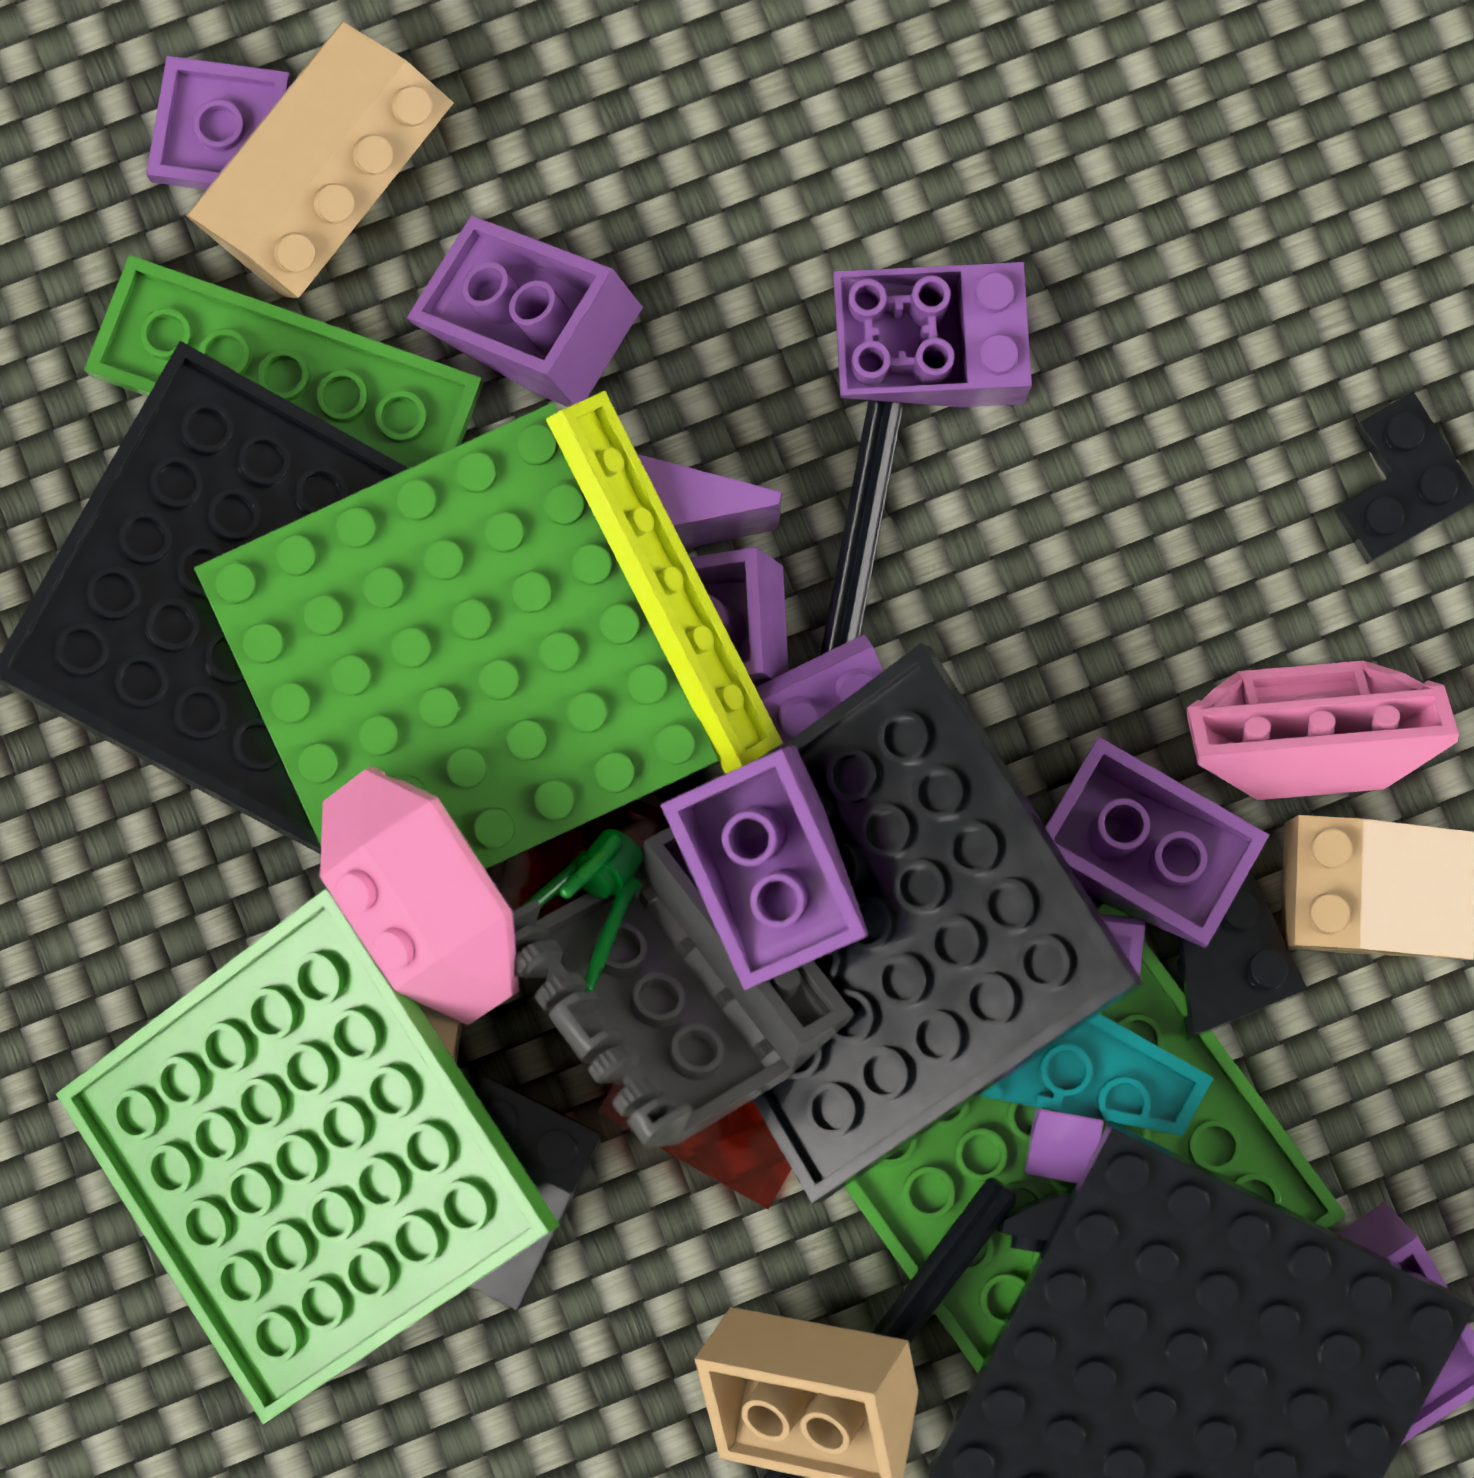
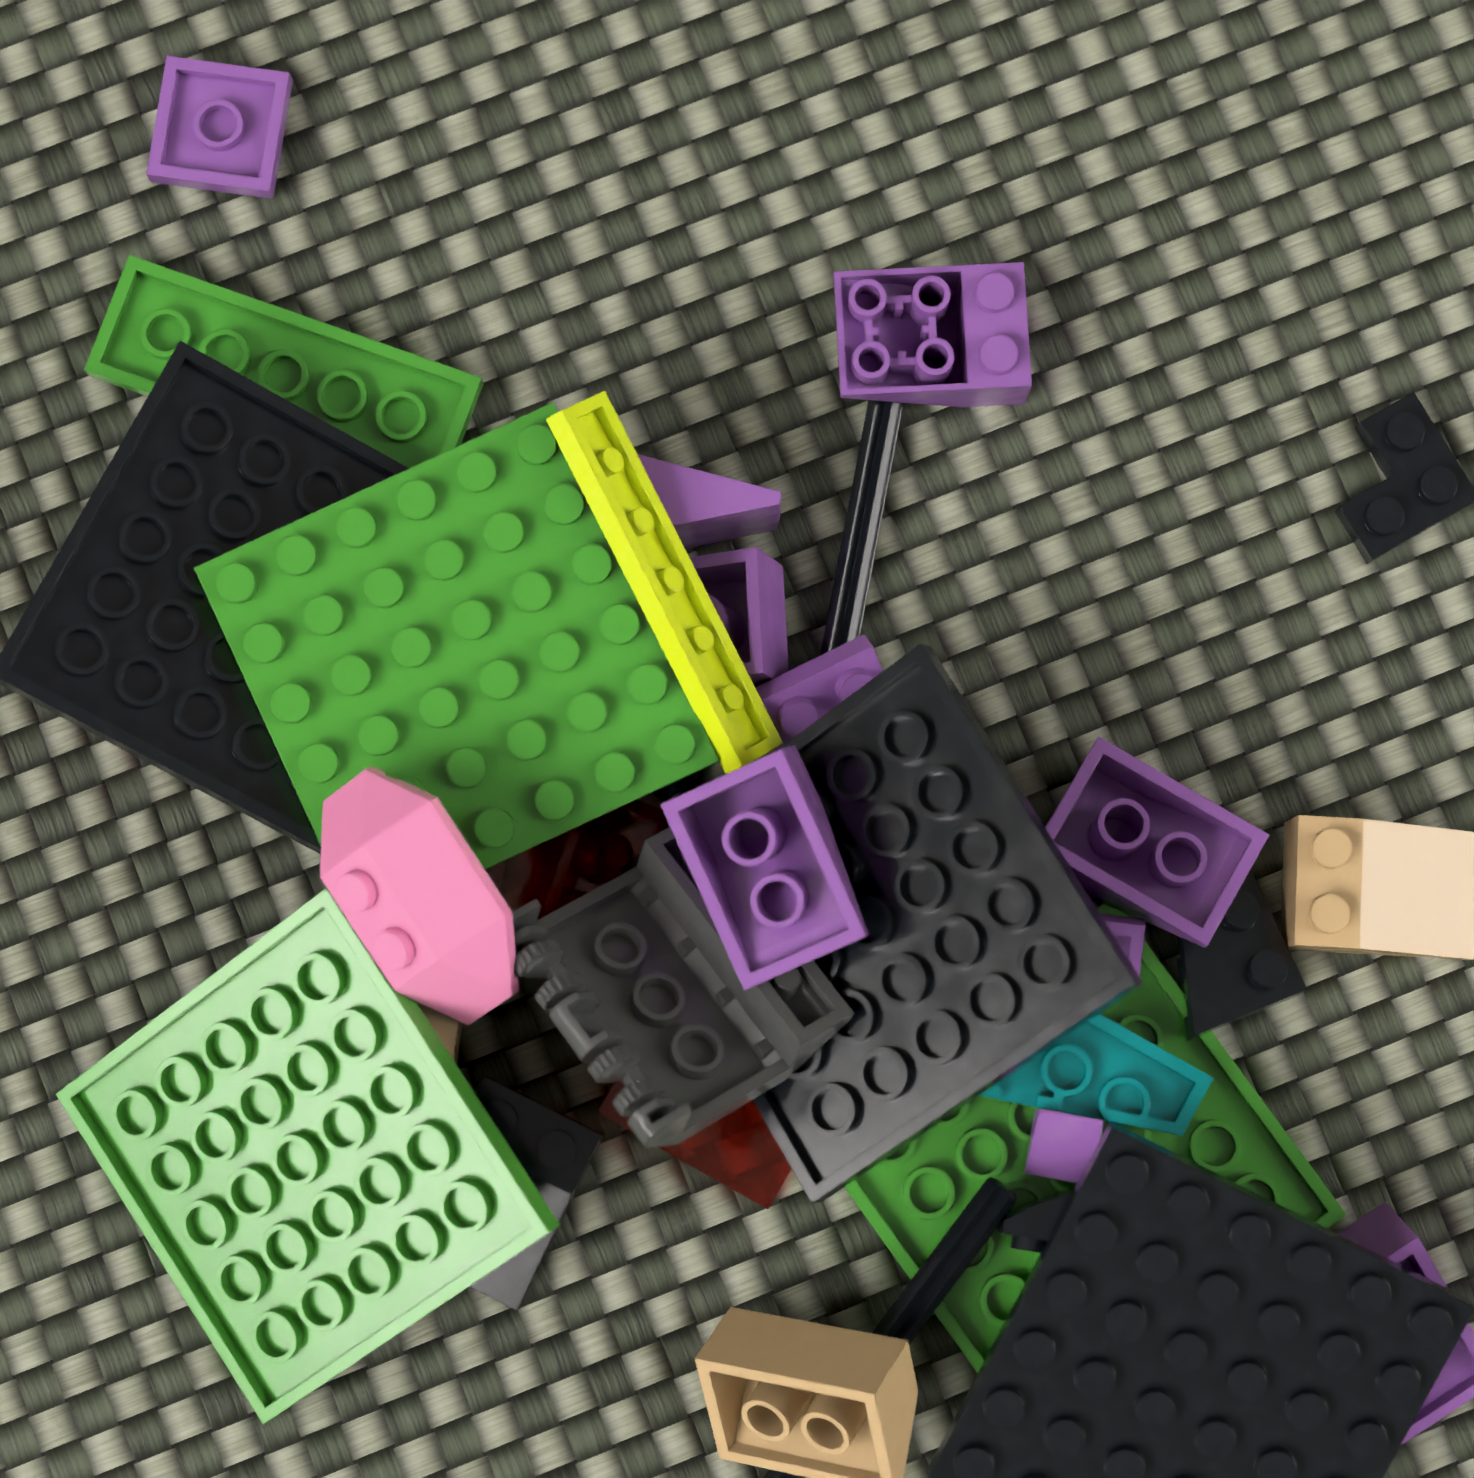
tan slope [186,22,454,298] -> none
medium lavender slope [407,215,643,407] -> none
green plant [519,829,643,992] -> none
bright pink wedge [1187,661,1459,800] -> none

